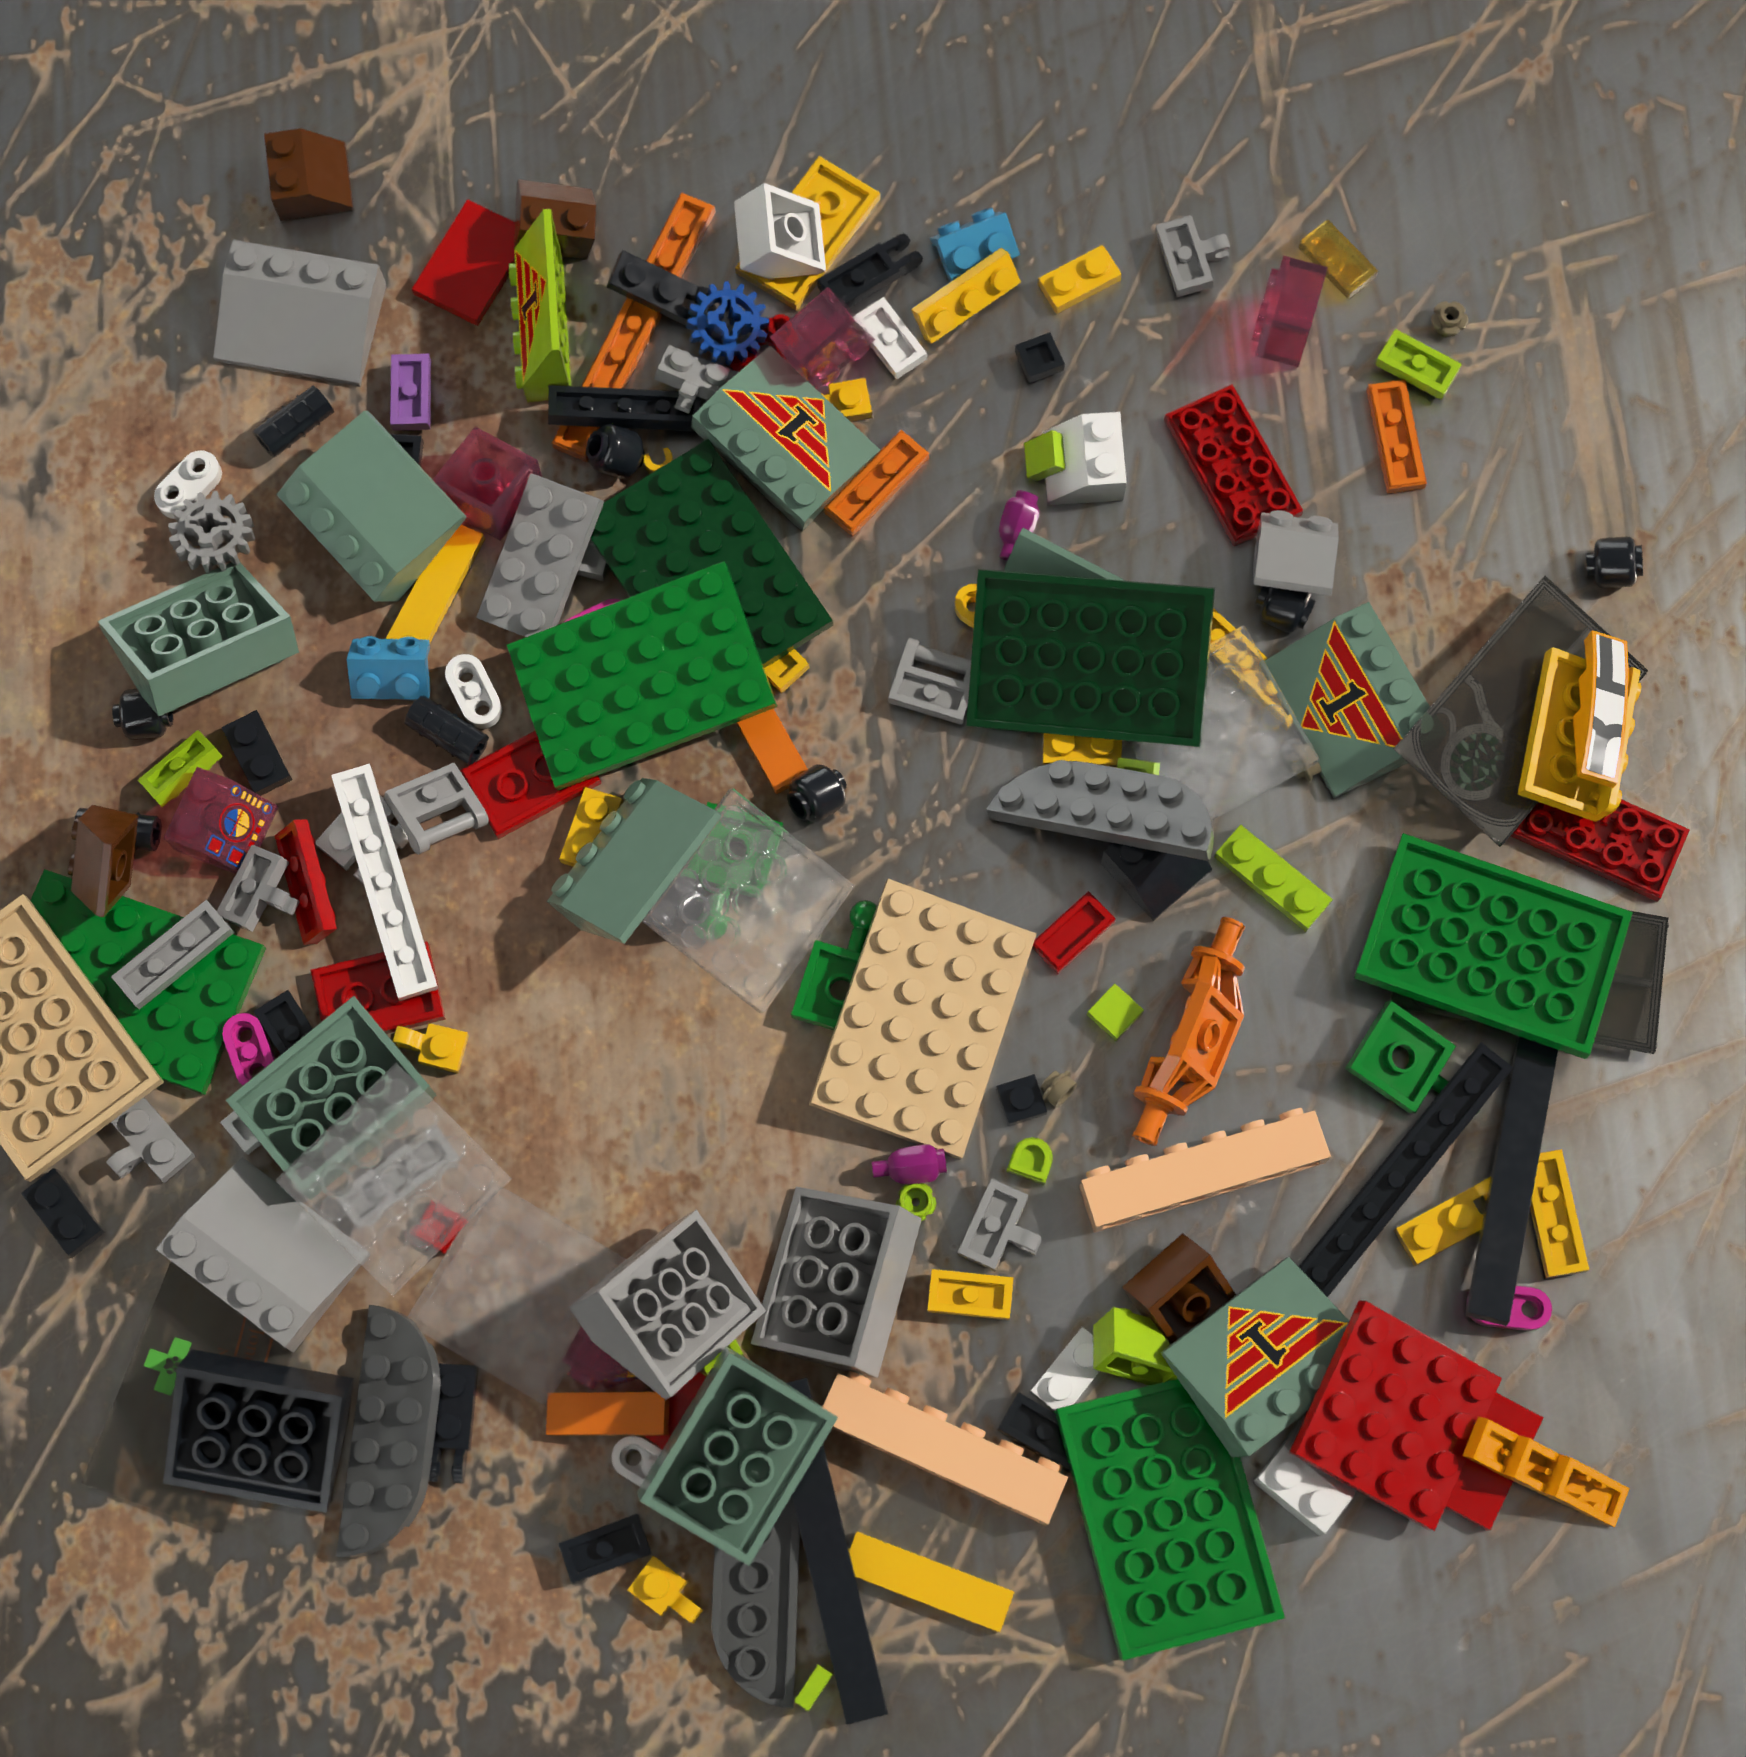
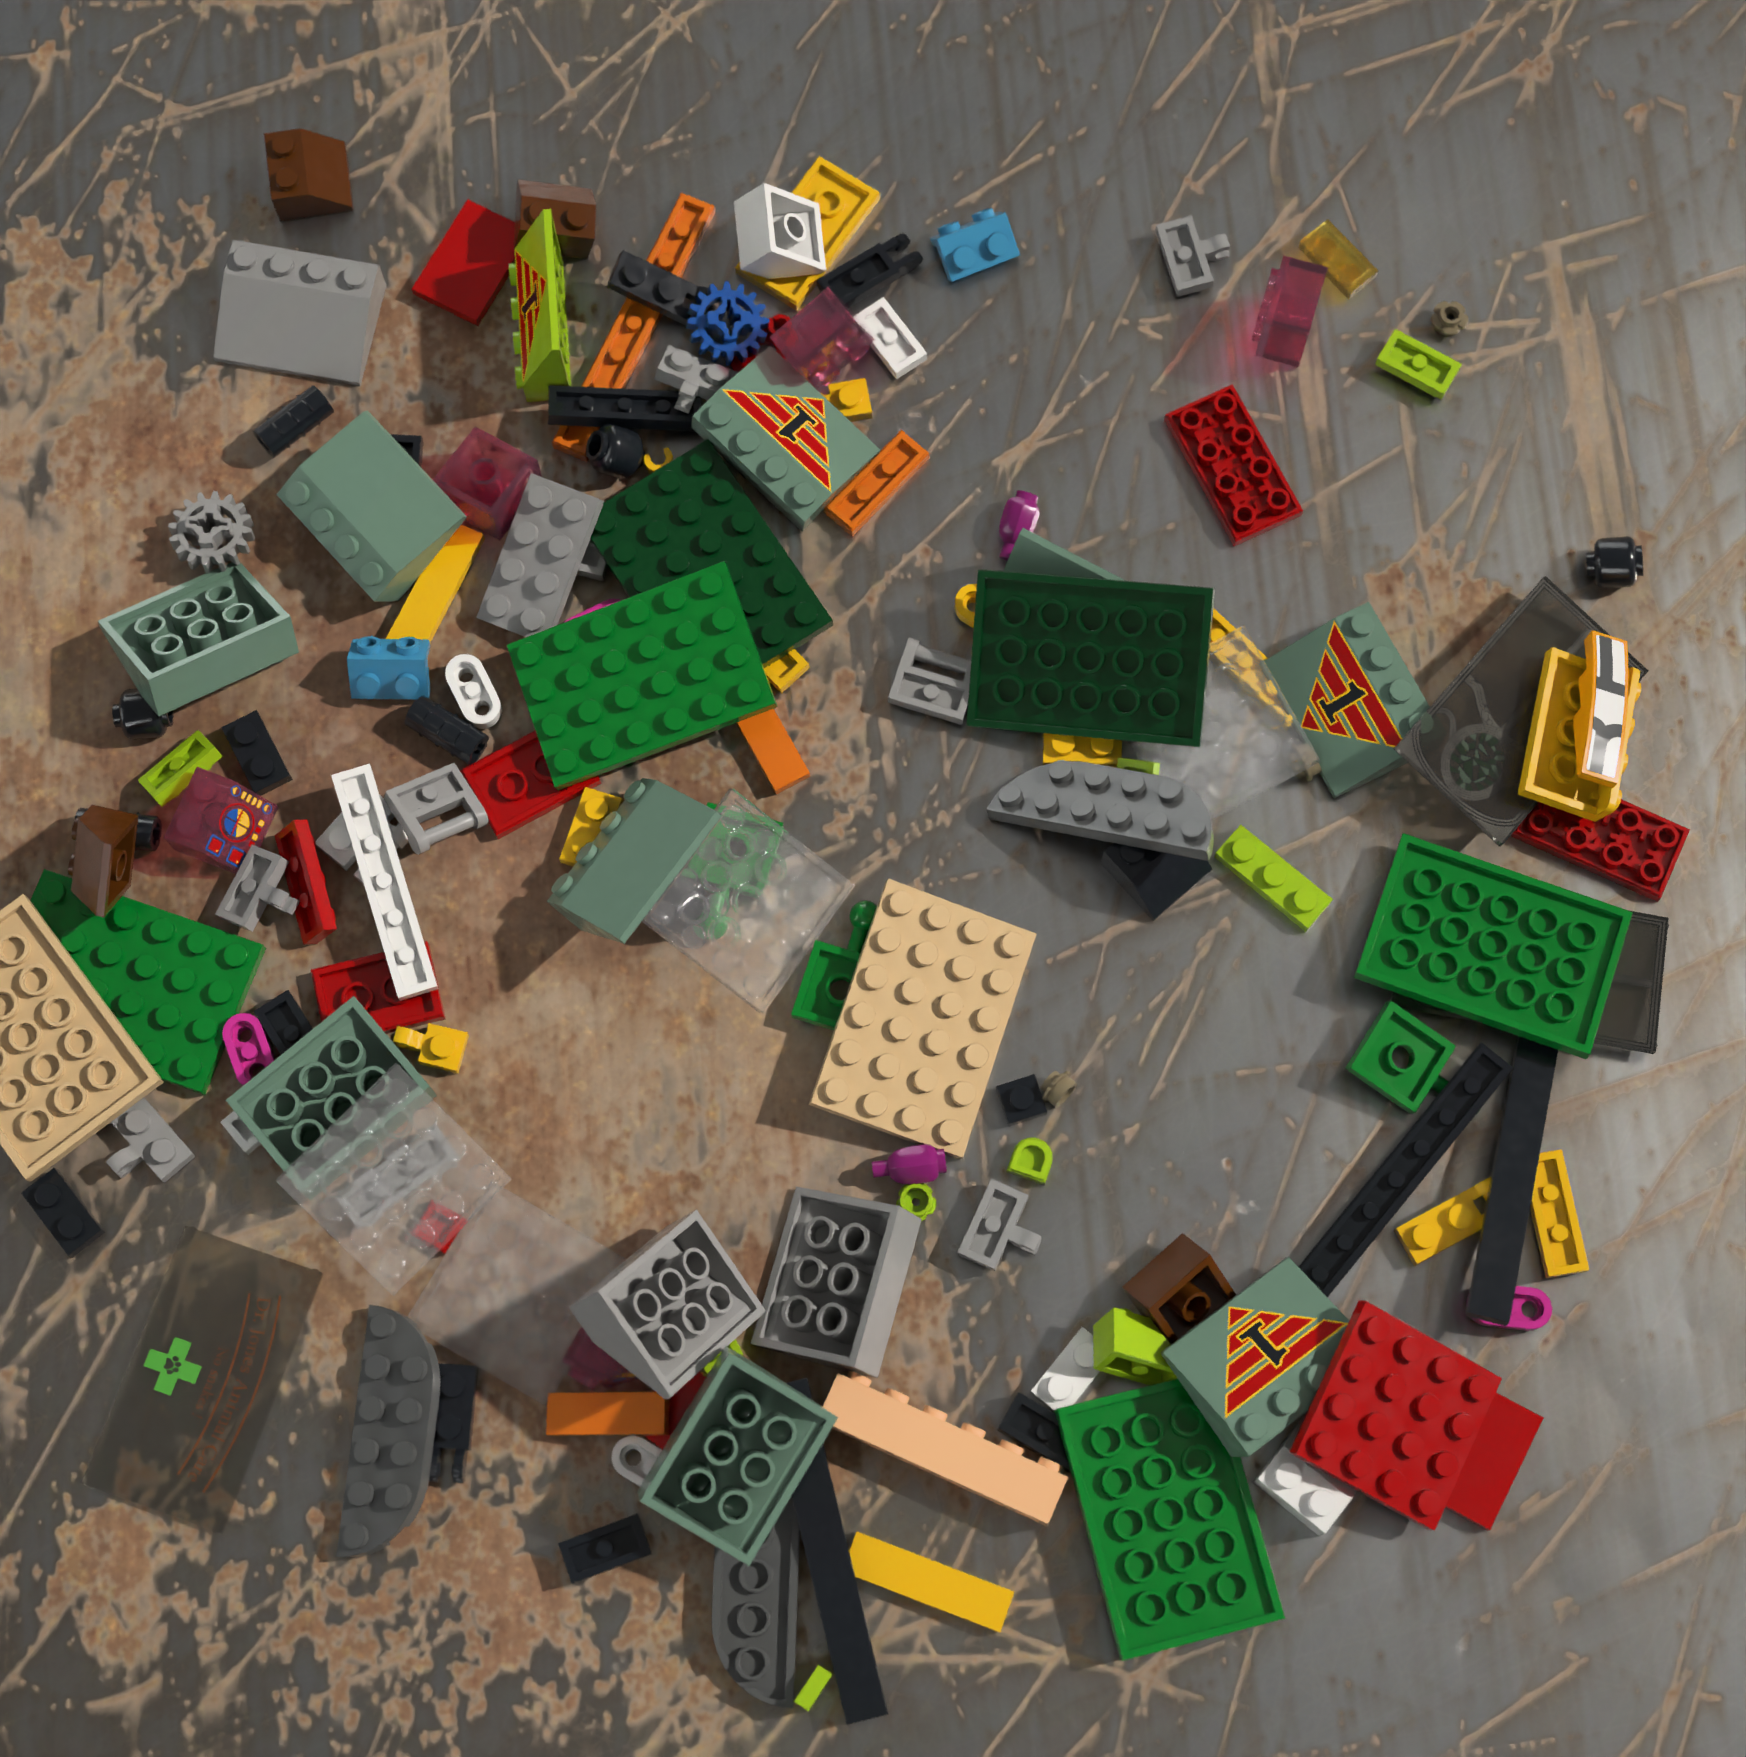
light grey plate [111,899,234,1010] -> none
white plate [154,451,222,519] -> none
light grey slope [156,1157,371,1353] -> none
black slope [163,1349,354,1513] -> none
medium lavender plate [390,354,431,431] -> none
yellow plate [628,1556,704,1624] -> none
black head [787,764,847,823] -> none
yellow plate [911,248,1021,344] -> none
yellow plate [927,1269,1014,1320] -> none
black plate [1015,332,1065,383] -> none
lime tile [1024,430,1065,481] -> none
red tile [1032,891,1116,974] -> none
yellow plate [1038,245,1122,314] -> none
white slope [1042,412,1127,505] -> none
light nougat brick [1079,1108,1331,1233] -> none
lime tile [1087,983,1144,1042] -> none
orange plate [1132,917,1245,1146] -> none
light grey slope [1253,510,1339,596] -> none
black head [1255,586,1316,633] -> none
orange tile [1366,379,1427,494] -> none
light orange slope [1463,1417,1630,1527] -> none

